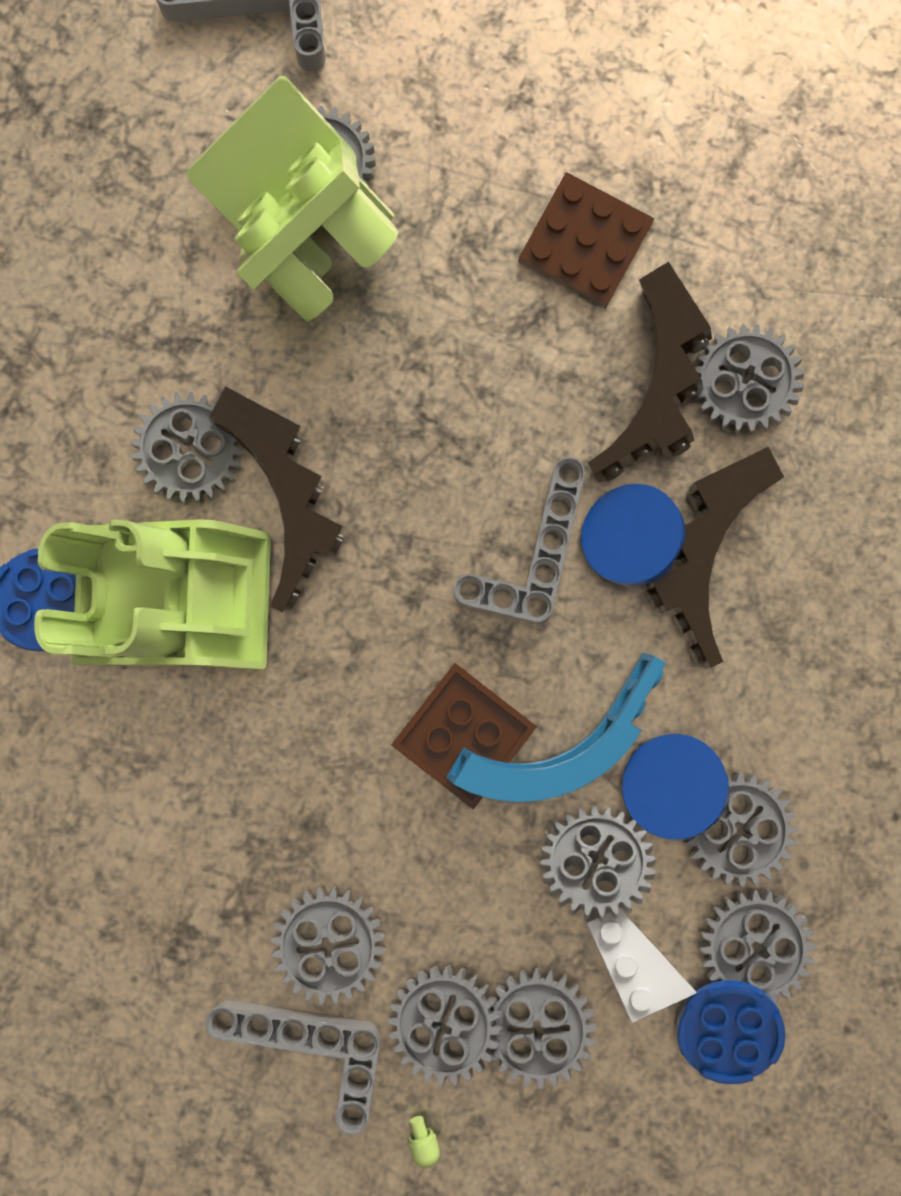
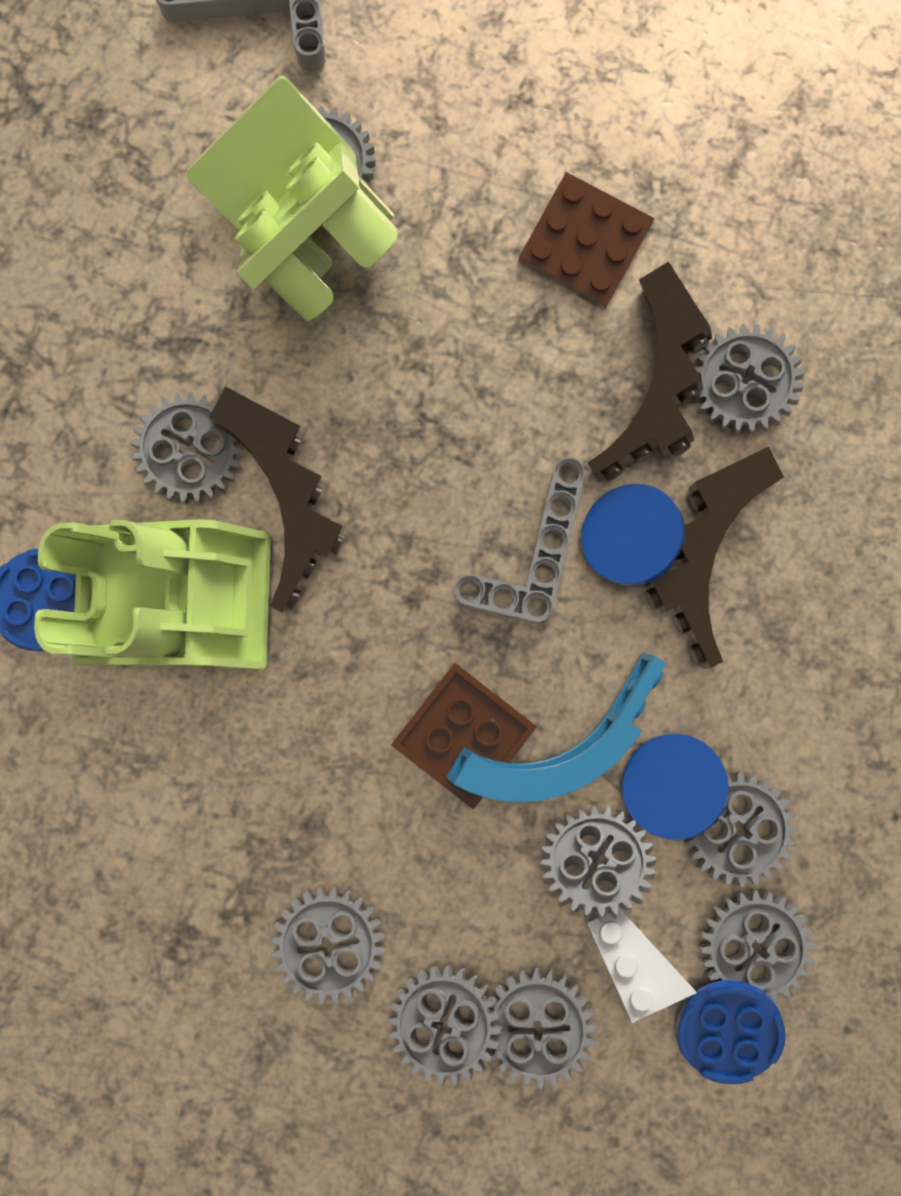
light grey beam [206,1000,381,1135] -> none
yellowish green cylinder [408,1116,440,1168] -> none

